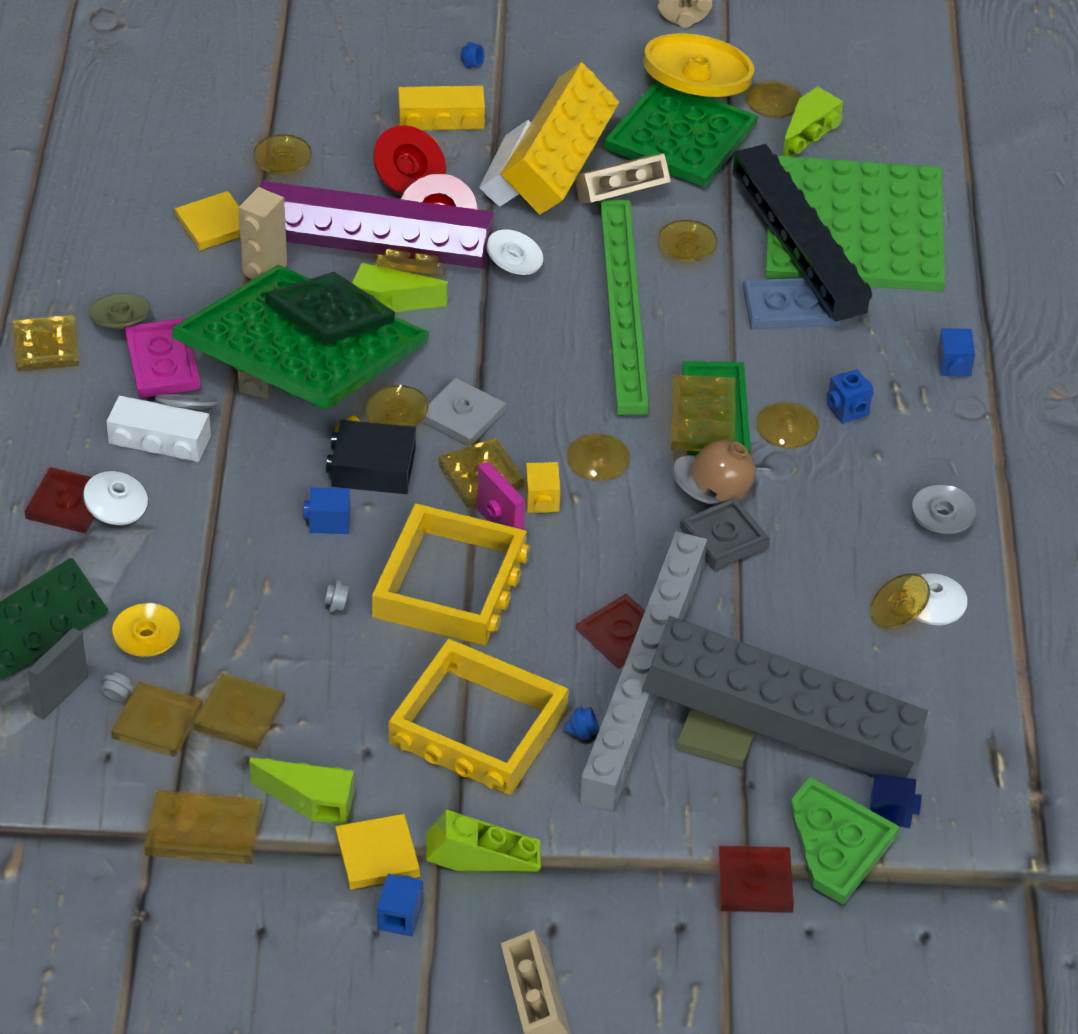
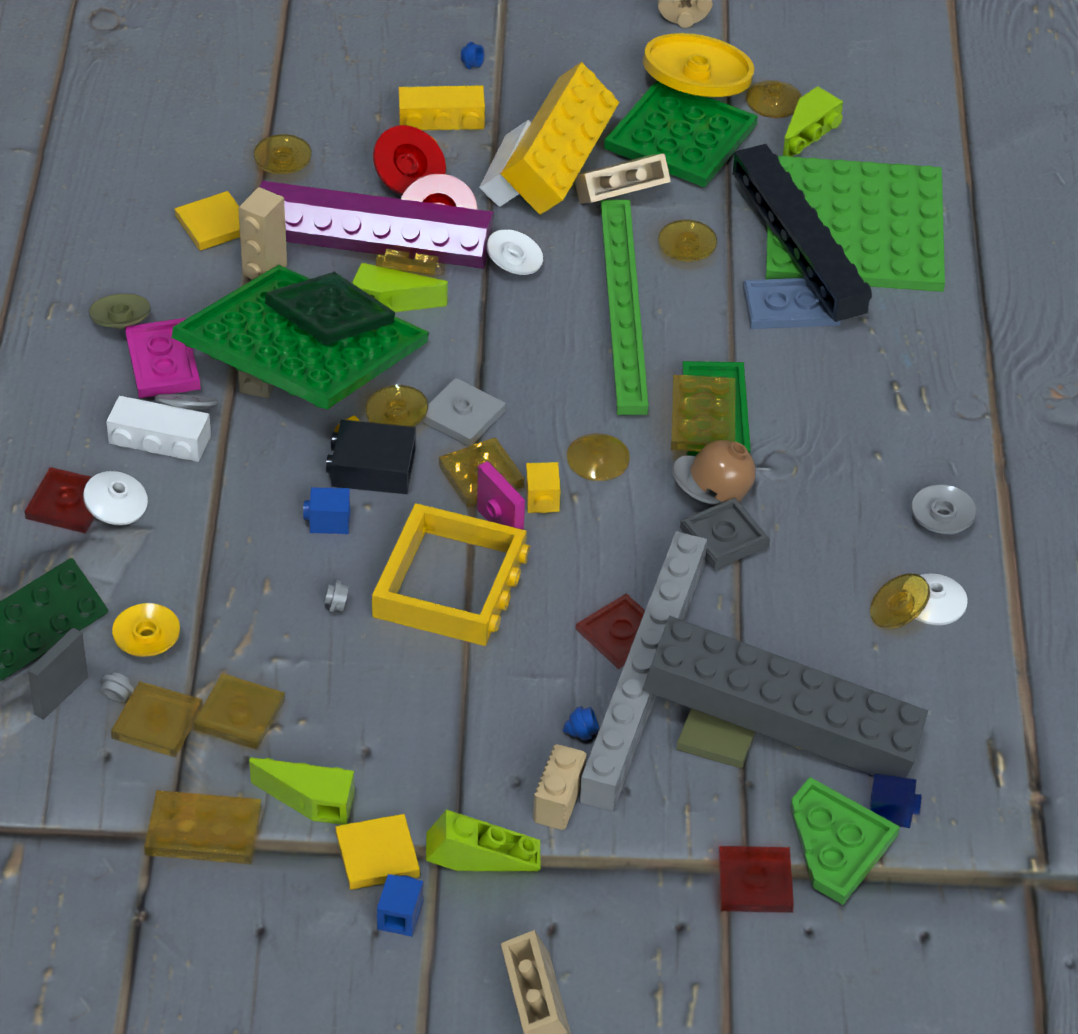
clear yellow plate [13,315,79,372] -> none
yellow window [388,638,569,796] -> none
clear yellow dish [756,402,819,448] -> none
blue brick [826,369,874,424] -> none
blue brick [938,328,975,376] -> none
none -> tan brick [533,744,587,830]

